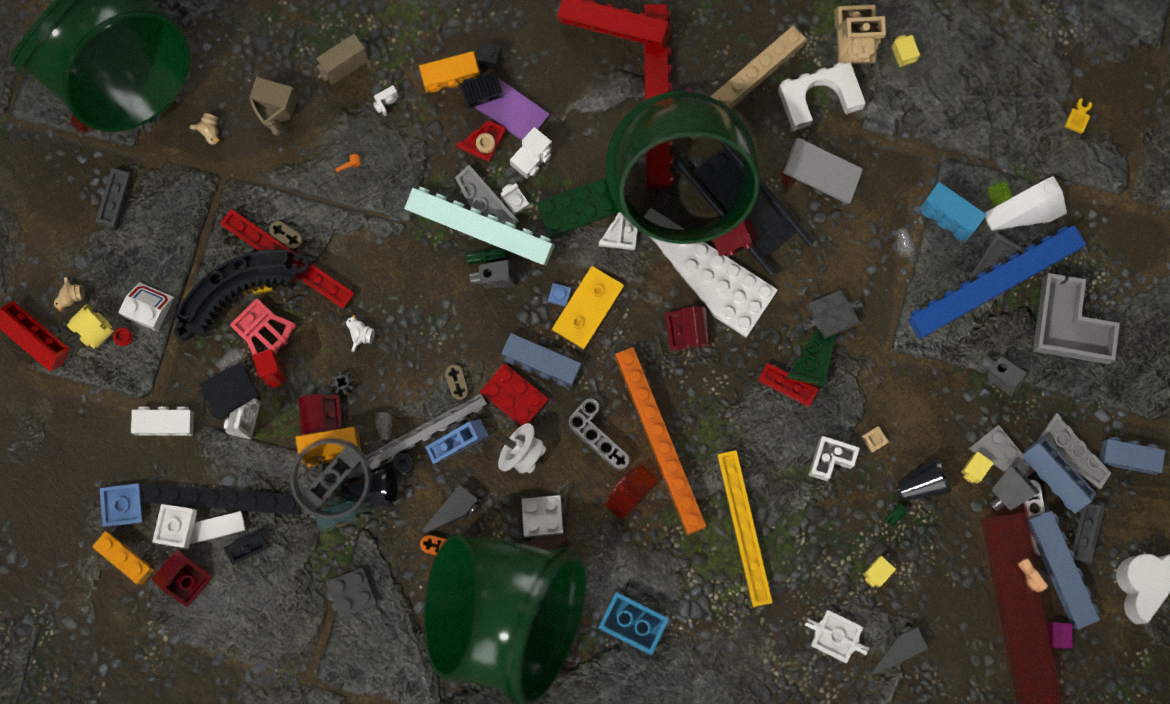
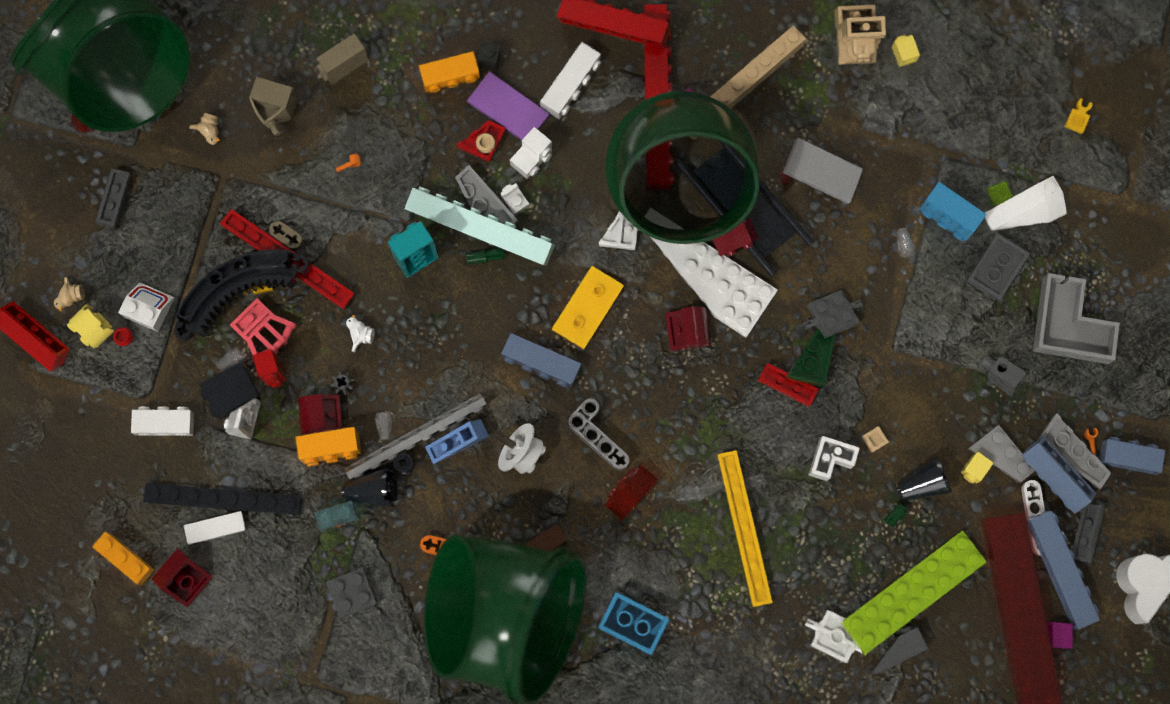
medium blue plate [100,483,143,527] -> none
white plate [152,504,197,549] -> none
black plate [224,530,268,565] -> none
dark grey cylinder [290,438,372,519] -> none
white bracket [373,86,398,117] -> none
dark grey slope [422,485,479,534] -> none
dark tan beam [445,365,469,401] -> none
black brick [460,72,503,109] -> none
dark grey torso [470,260,516,289] -> none
red plate [480,363,549,426] -> none
white plate [522,495,564,538] -> none
dark green plate [536,177,619,238] -> none
medium blue plate [548,283,571,307] -> none
orange brick [615,347,706,535] -> none
white arch [778,62,865,131] -> none
light yellow brick [863,556,896,588] -> none
blue brick [907,225,1086,340] -> none
dark grey torso [990,465,1040,511] -> none
light nougat plate [1018,559,1048,592] -> none
none -> teal brick [388,221,439,278]
none -> white brick [540,42,601,119]
none -> lime plate [840,531,986,655]
none -> orange hand [1084,428,1098,455]

